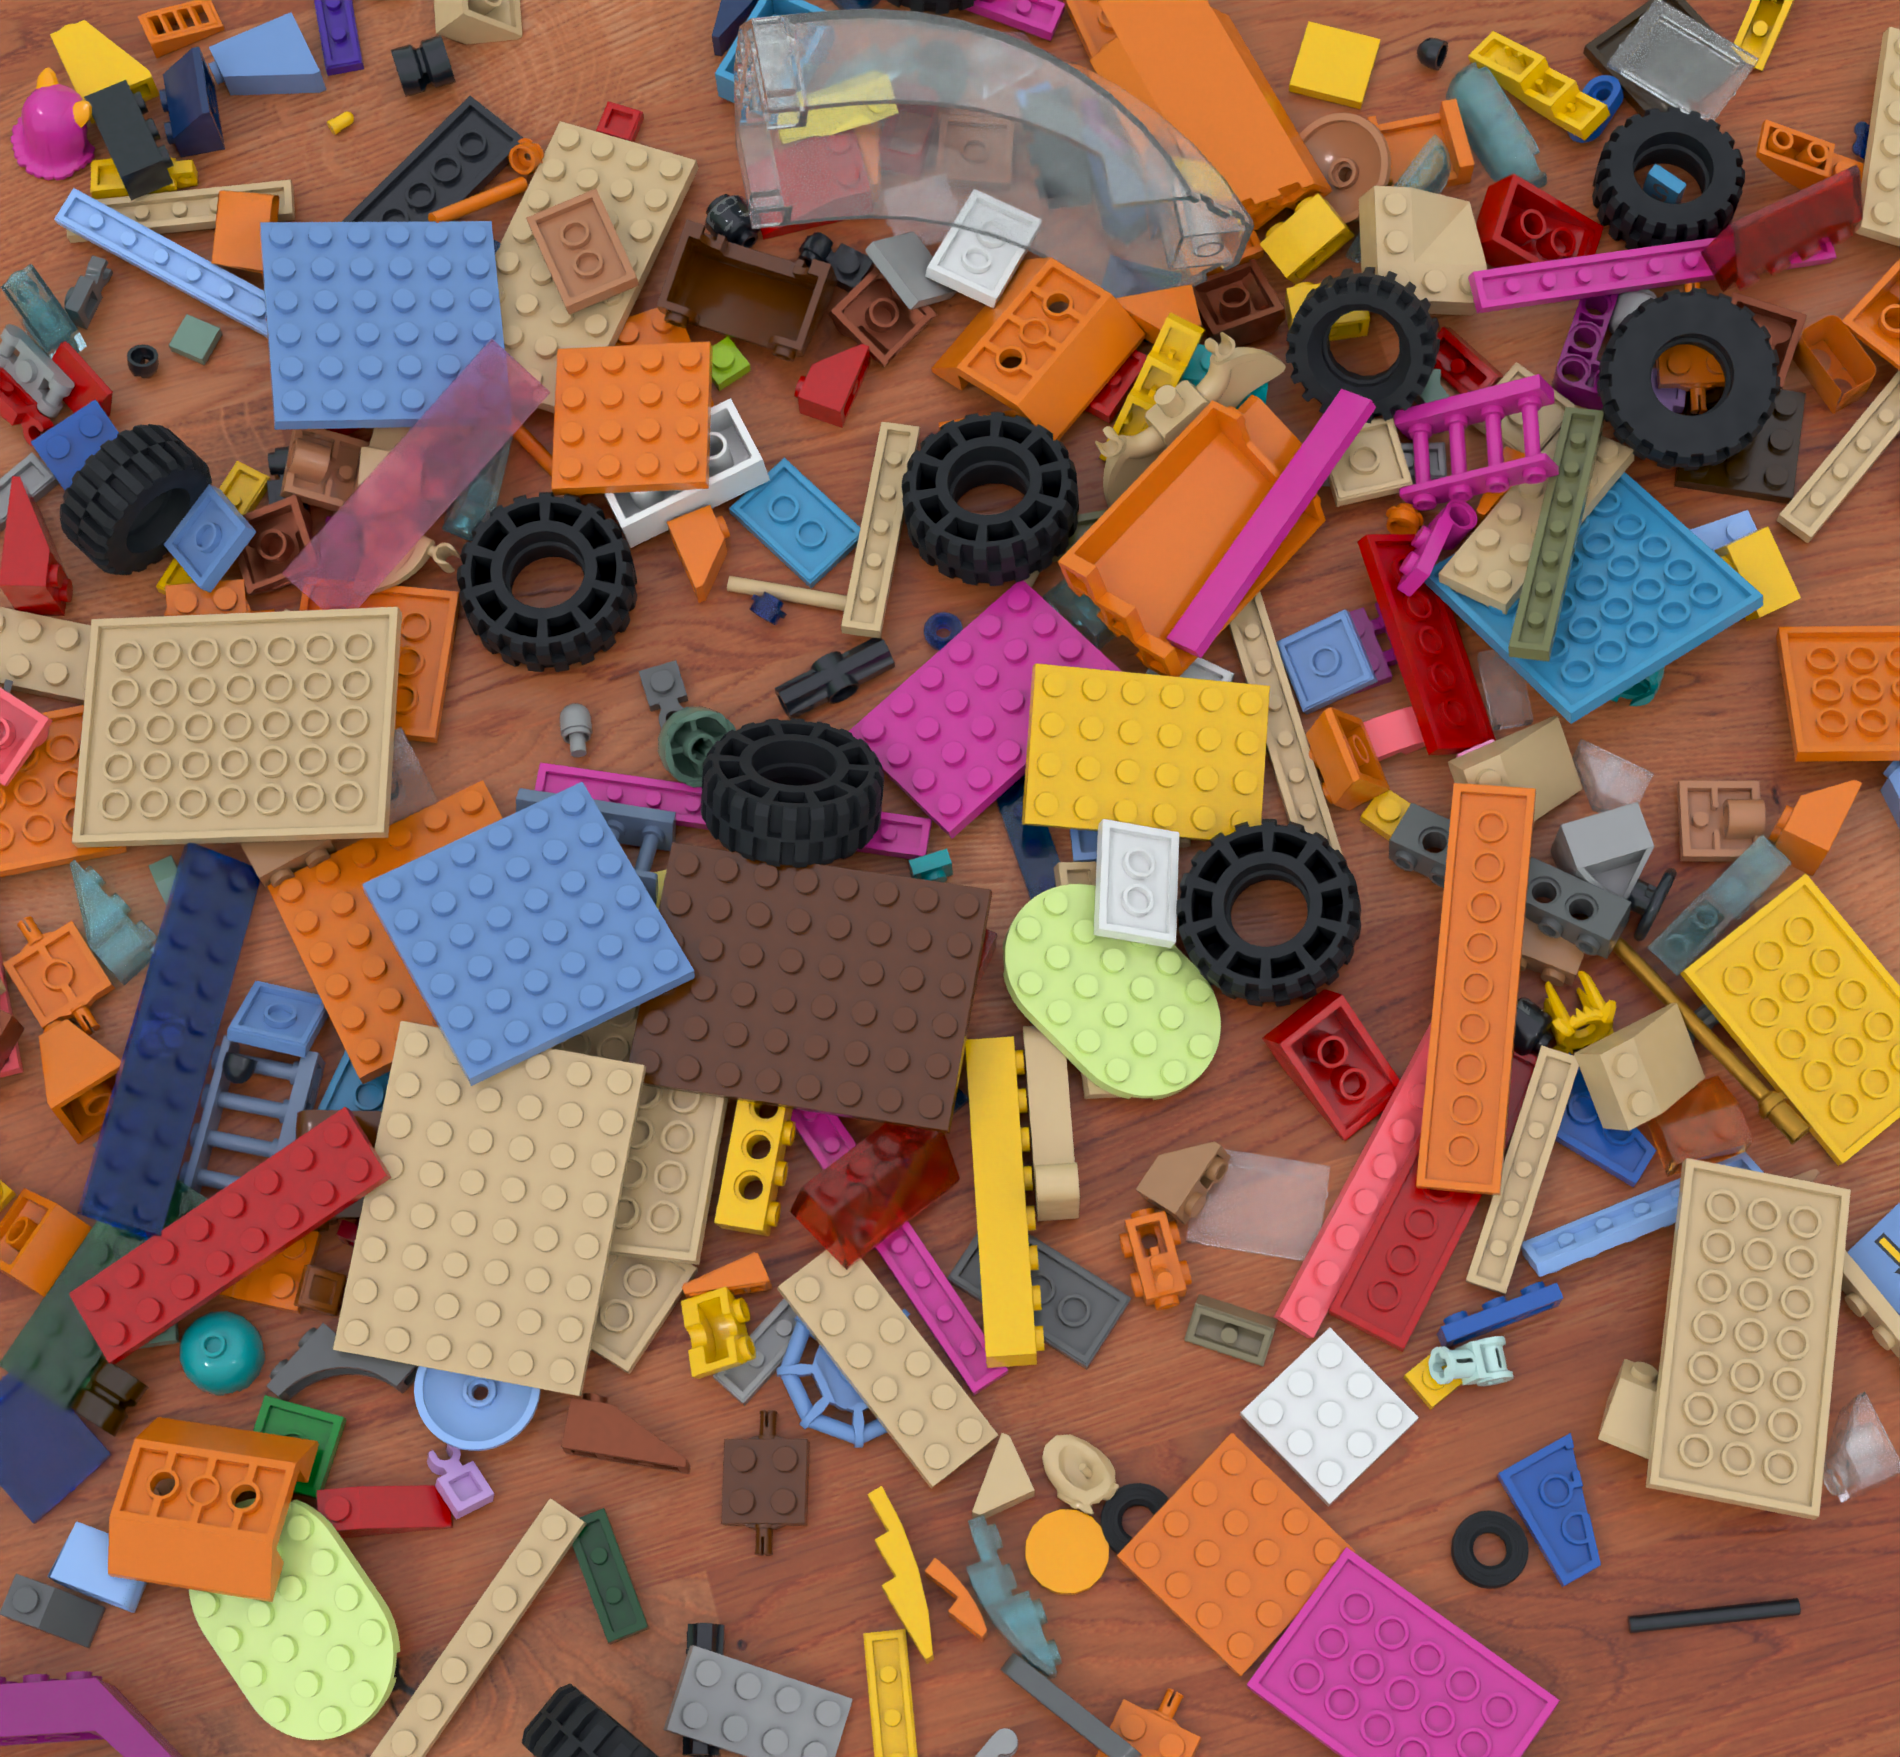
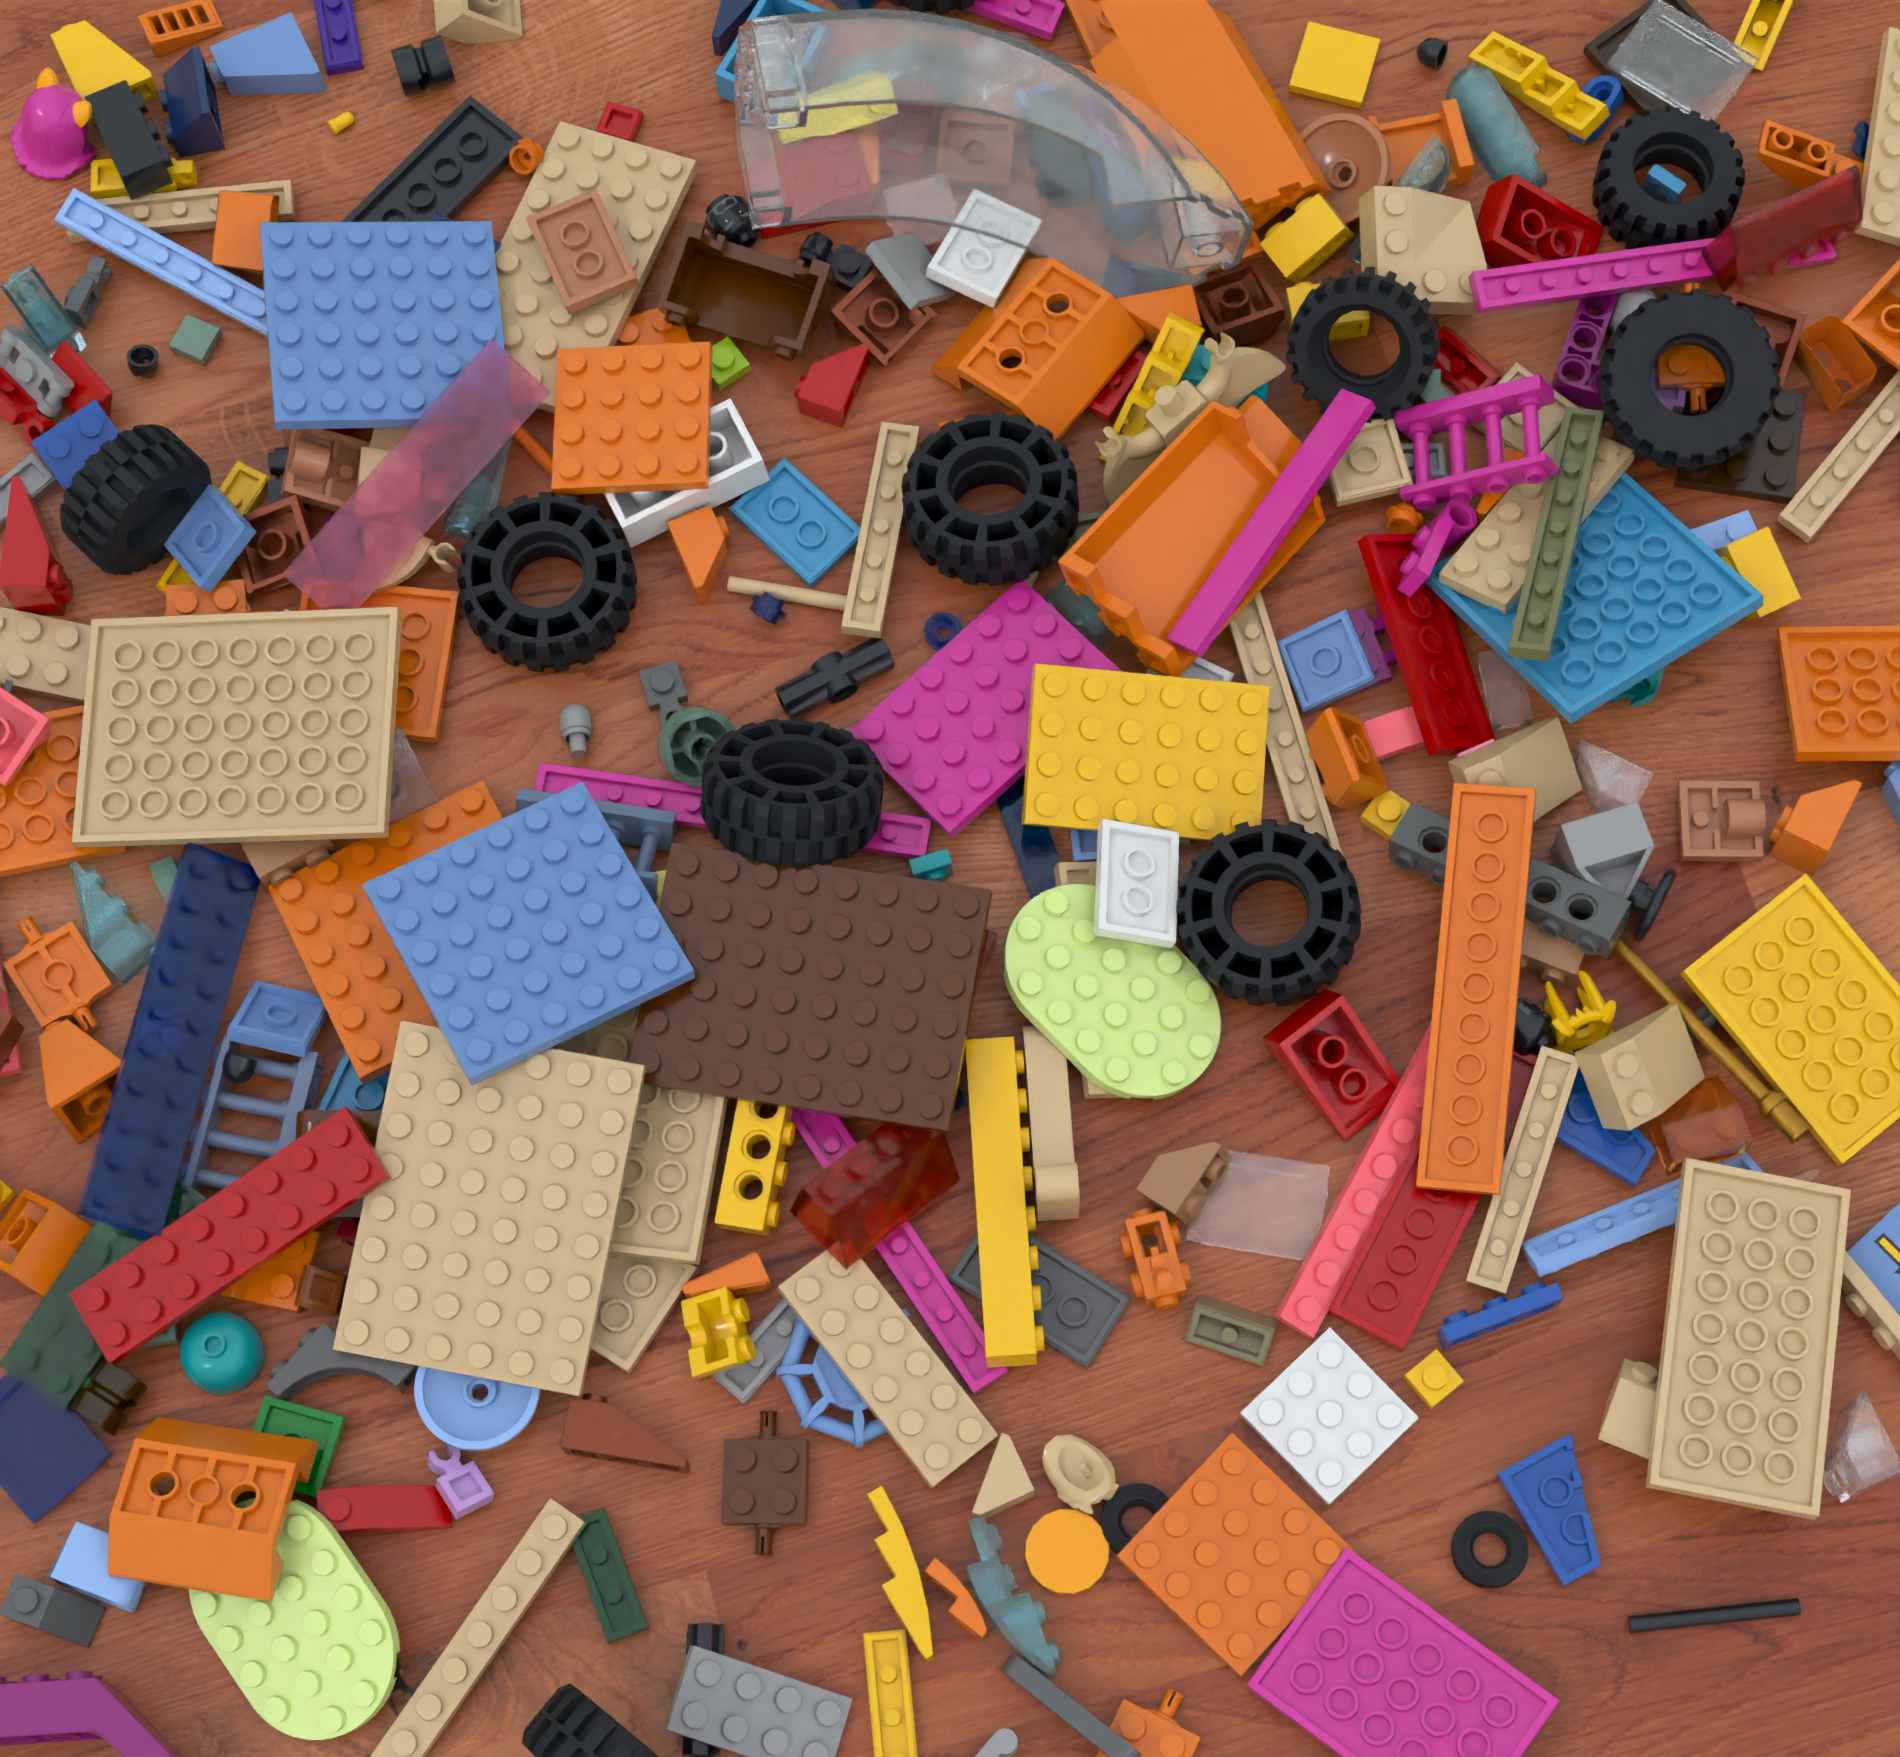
orange bar [428,176,528,223] -> none
light aqua connector [1428,1336,1514,1386] -> none
clear light blue slope [1647,835,1792,976] -> none

